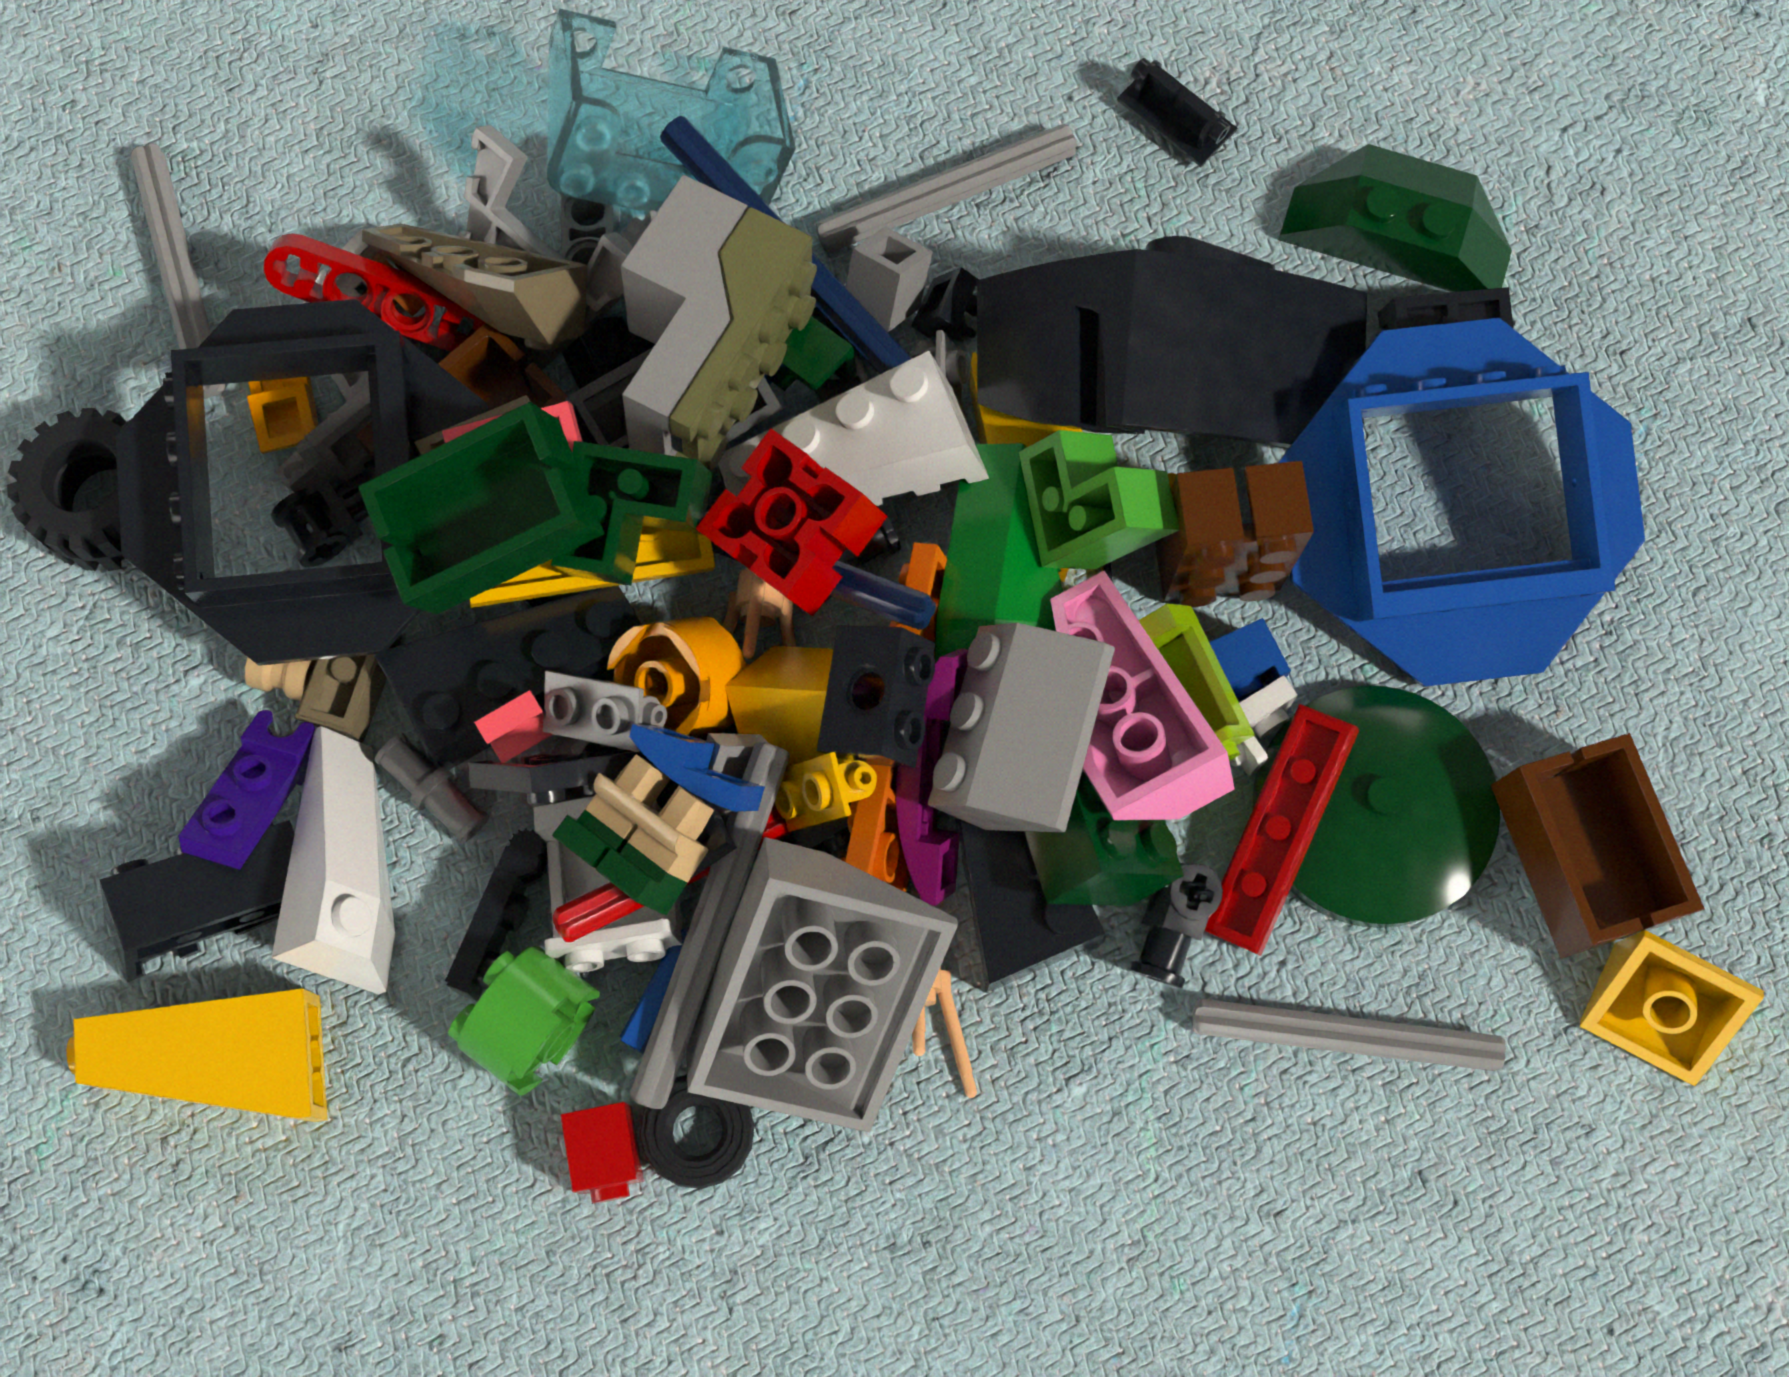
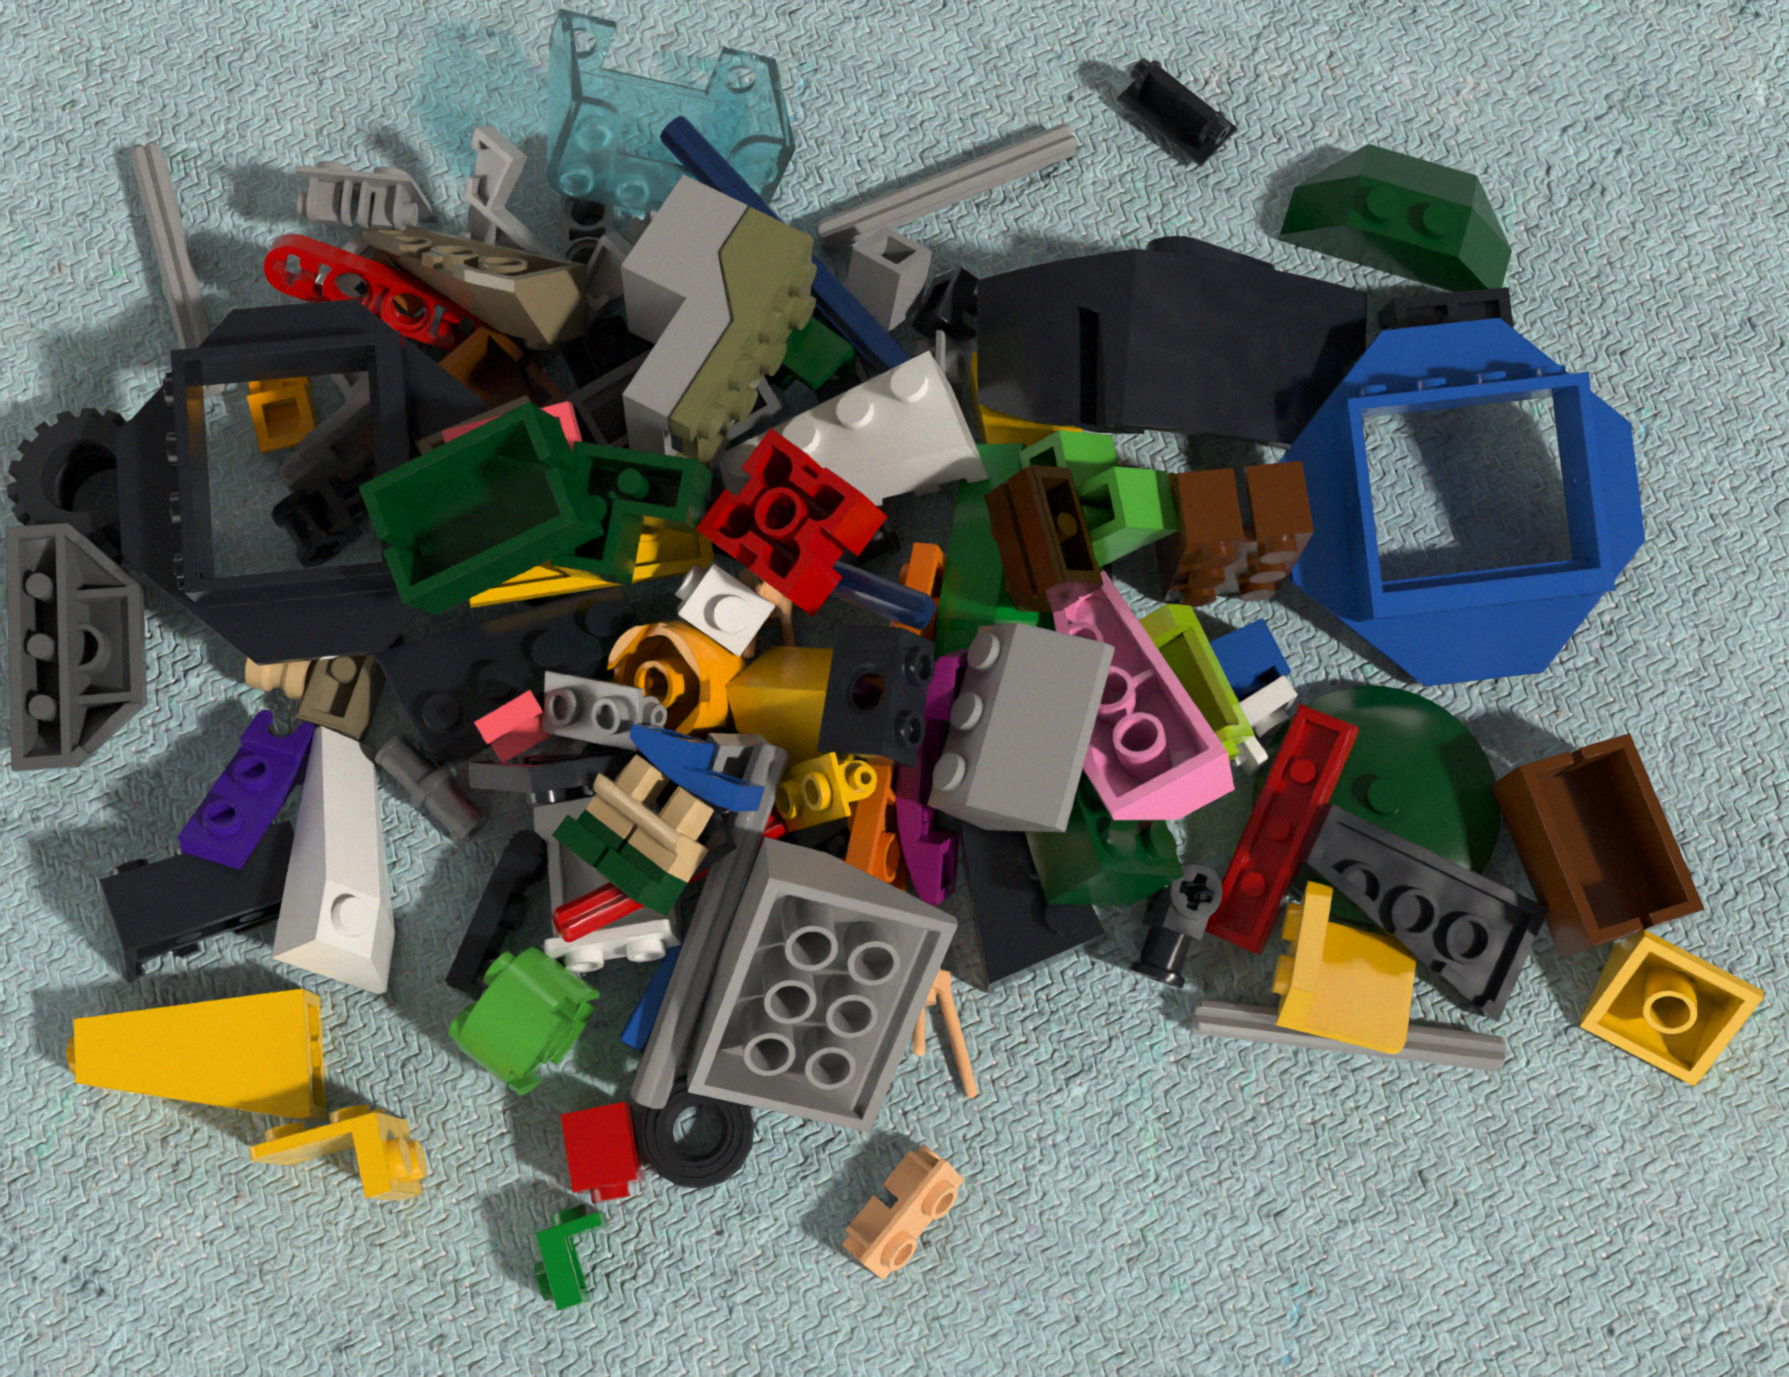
none -> dark grey wedge [6,523,147,772]
none -> yellow bracket [248,1104,427,1201]
none -> light grey hinge [295,161,439,231]
none -> green bracket [534,1204,609,1311]
none -> white bracket [674,560,775,657]
none -> light nougat hinge [841,1144,964,1281]
none -> dark brown brick [984,465,1104,613]
none -> yellow bracket [1272,881,1416,1054]
none -> black wing [1298,803,1549,1022]

